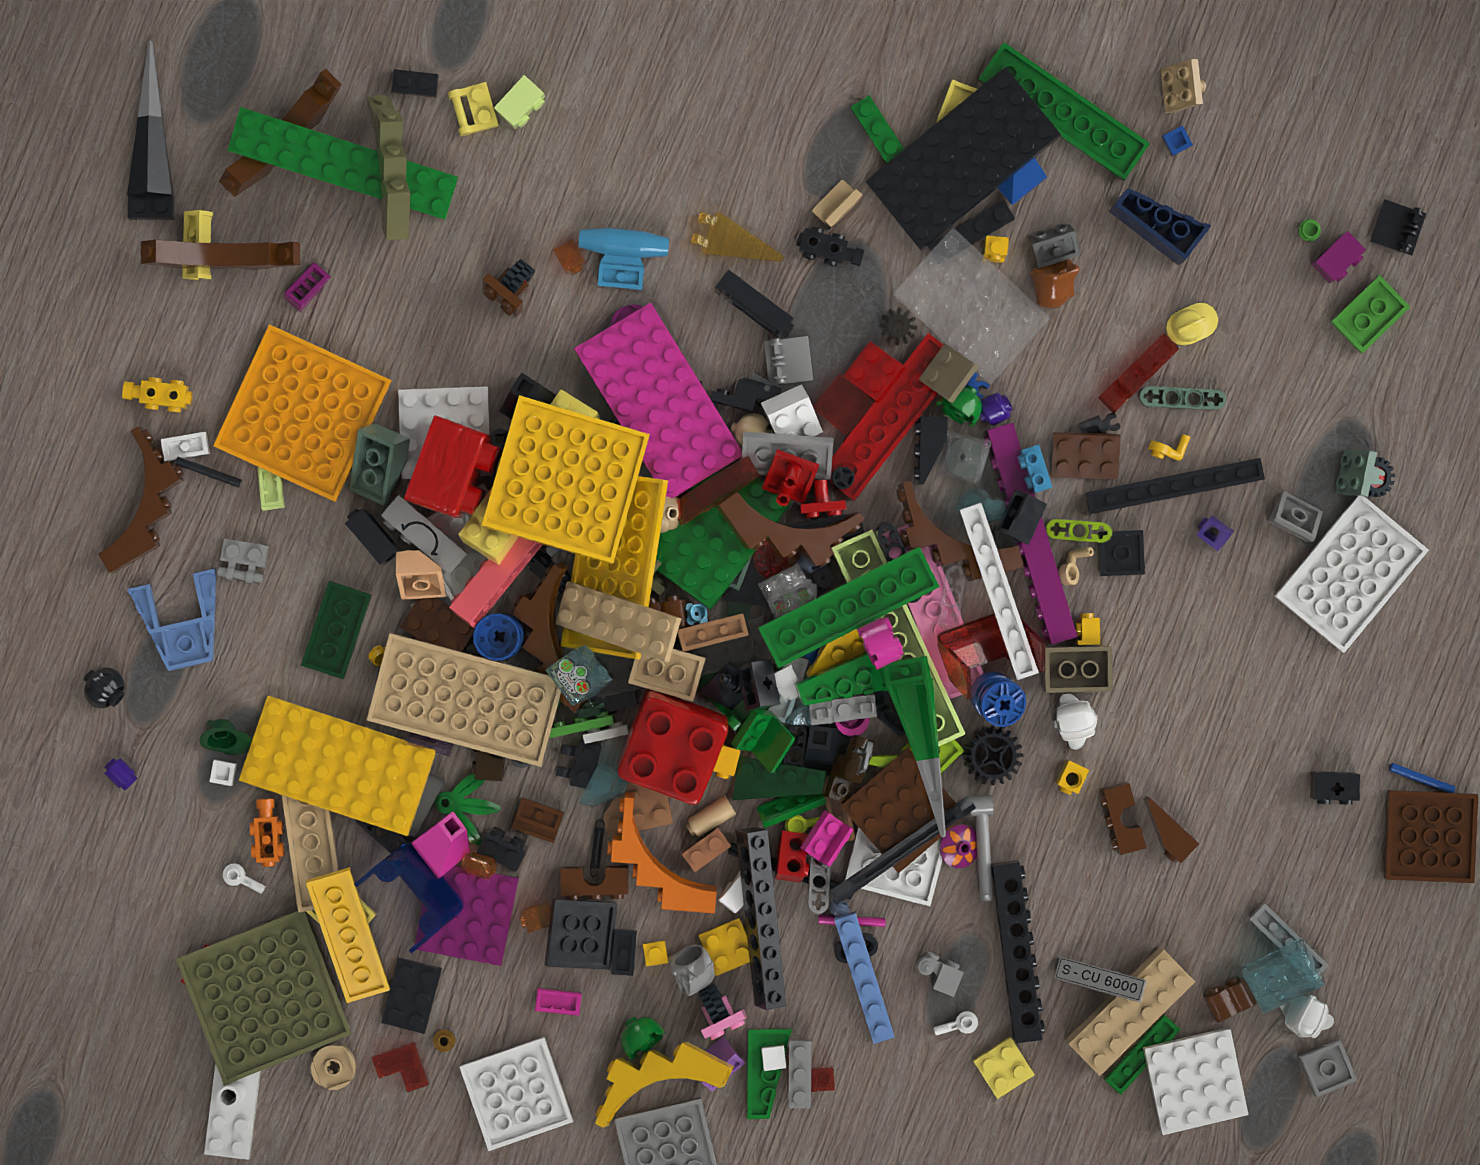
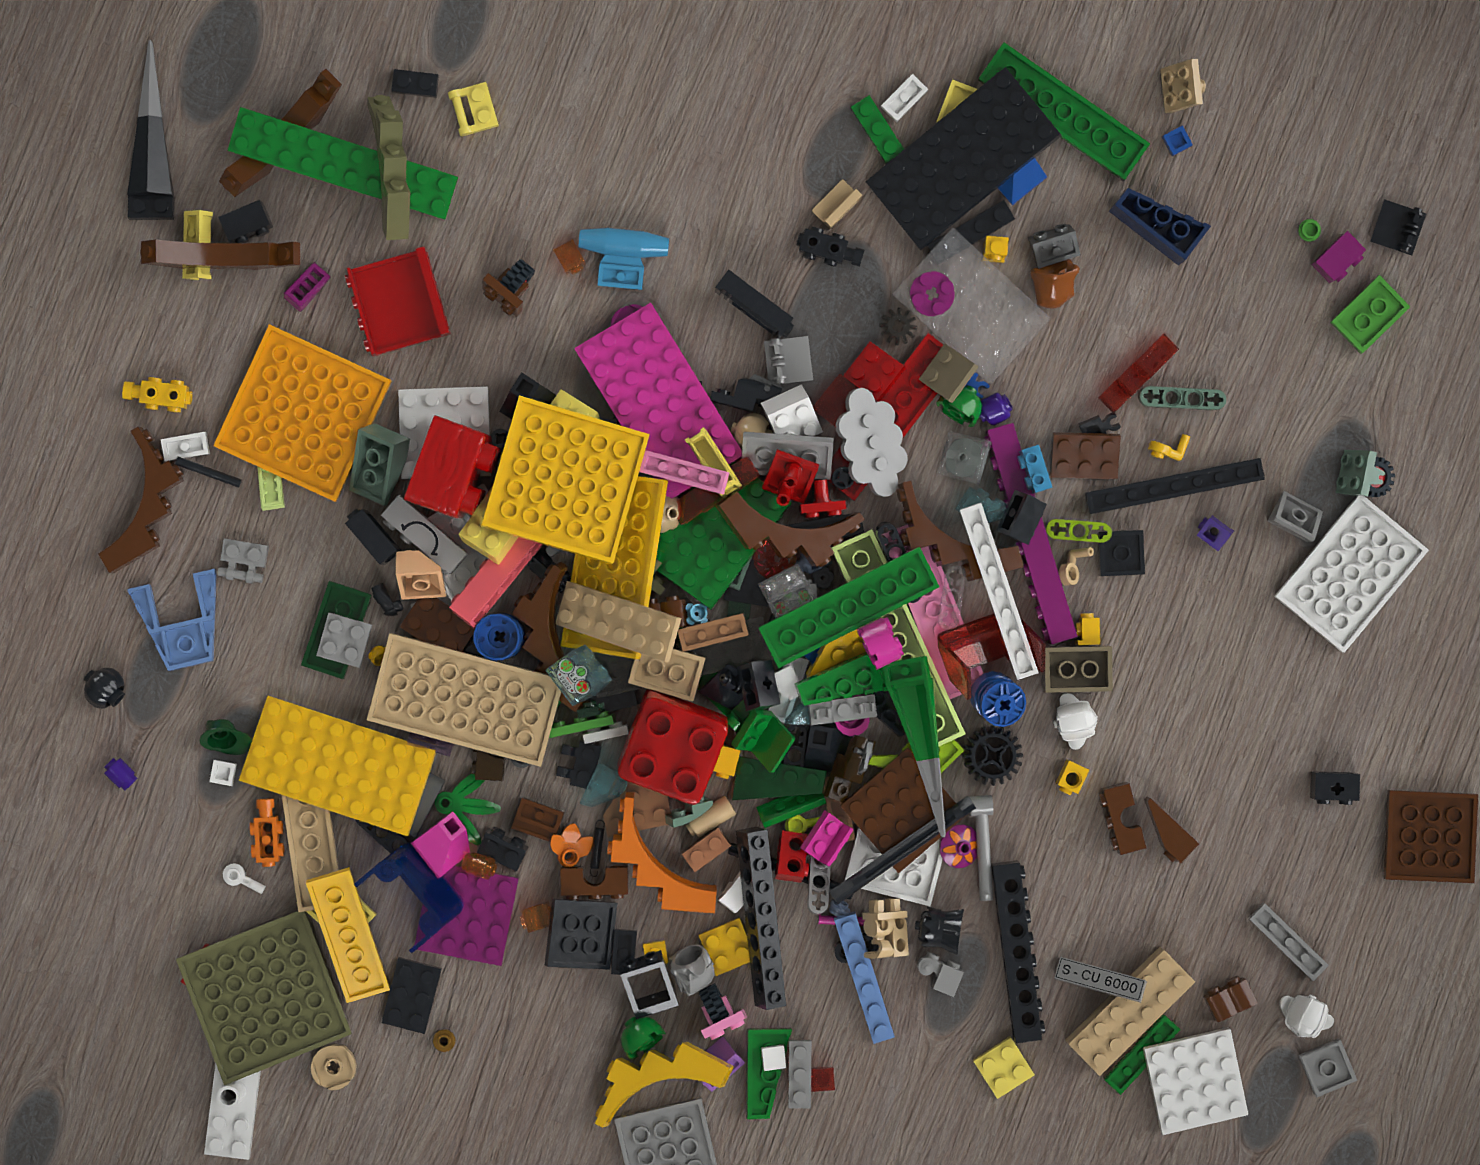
clear red plate [372,1041,429,1092] -> none
white plate [460,1036,574,1151] -> none
yellowish green brick [494,75,545,130] -> none
dark pink plate [535,988,582,1016] -> none
clear yellow flag [690,212,784,262] -> none
black slope [914,417,948,485] -> none
white plate [934,1011,978,1036] -> none
light yellow piece [1166,303,1218,346] -> none
clear light blue brick [1242,938,1325,1014] -> none
blue bar [1389,763,1455,793] -> none
none -> black brick [218,200,273,243]
none -> light grey plate [316,613,373,668]
none -> red panel [345,246,451,356]
none -> black arm [371,583,404,616]
none -> orange plate [550,823,594,867]
none -> black window [619,950,679,1019]
none -> bright pink plate [639,450,730,494]
none -> sand green slope [665,795,713,828]
none -> light yellow container [685,427,742,498]
none -> light grey plate [836,388,908,497]
none -> tan hips [862,898,909,959]
none -> white plate [881,74,928,123]
none -> magenta plate [909,271,955,316]
none -> black hat [915,906,964,955]

